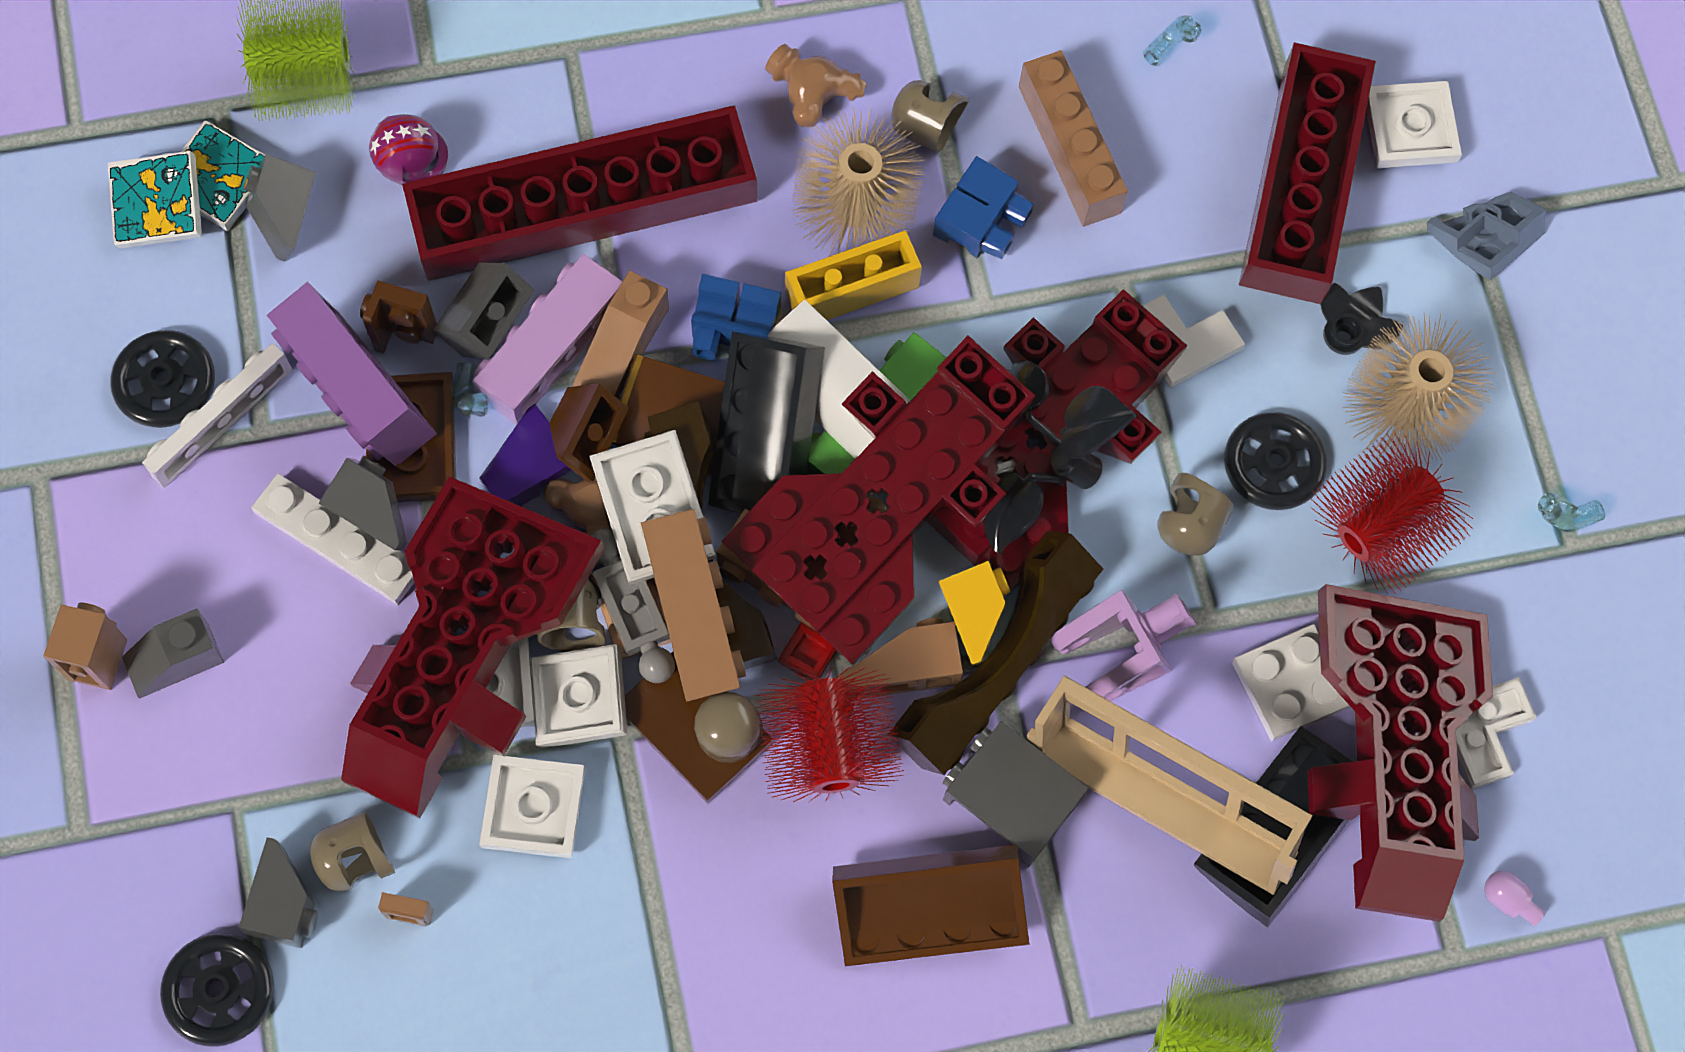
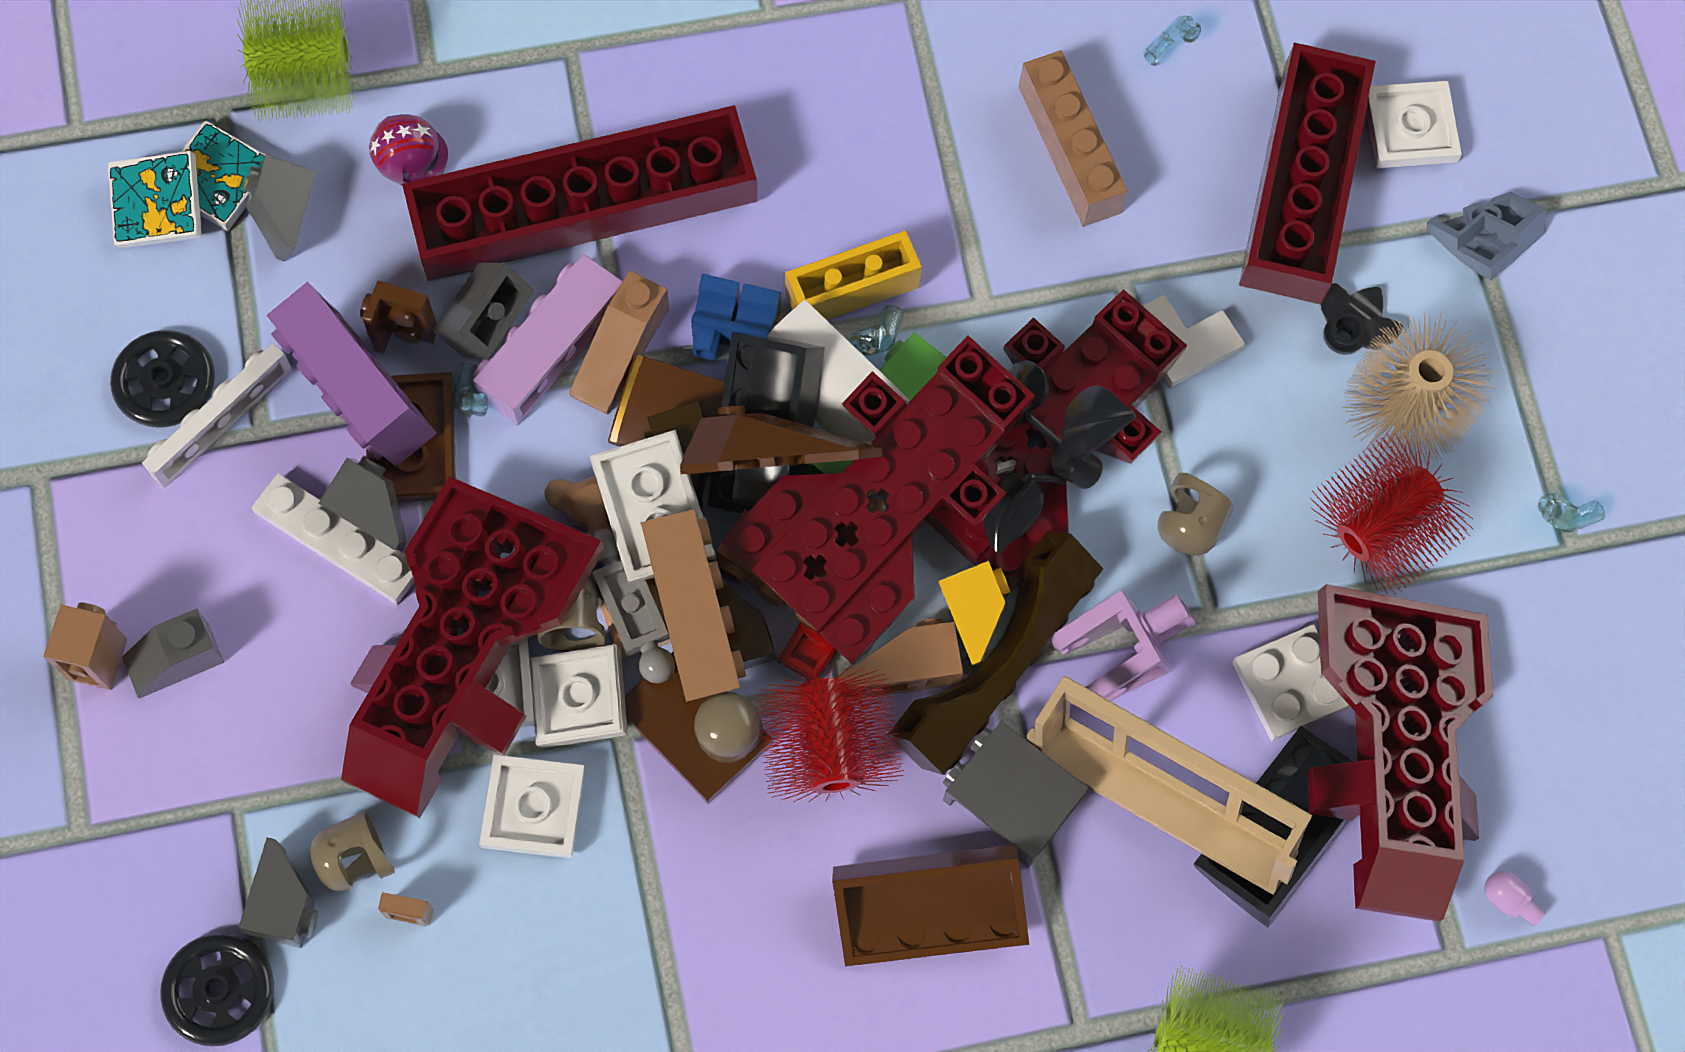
dark purple slope [479,404,572,506] -> none
reddish brown slope [549,383,629,482] -> none
medium nougat animal [765,44,866,127] -> none
tan piece [792,107,925,257] -> none
dark tan helmet [891,80,969,152] -> none
blue hips [933,156,1034,259] -> none
black plate [1224,412,1327,510] -> none
white tile [1456,677,1537,790] -> none
none -> reddish brown wedge [680,405,883,474]
none -> clear light blue arm [850,305,904,356]

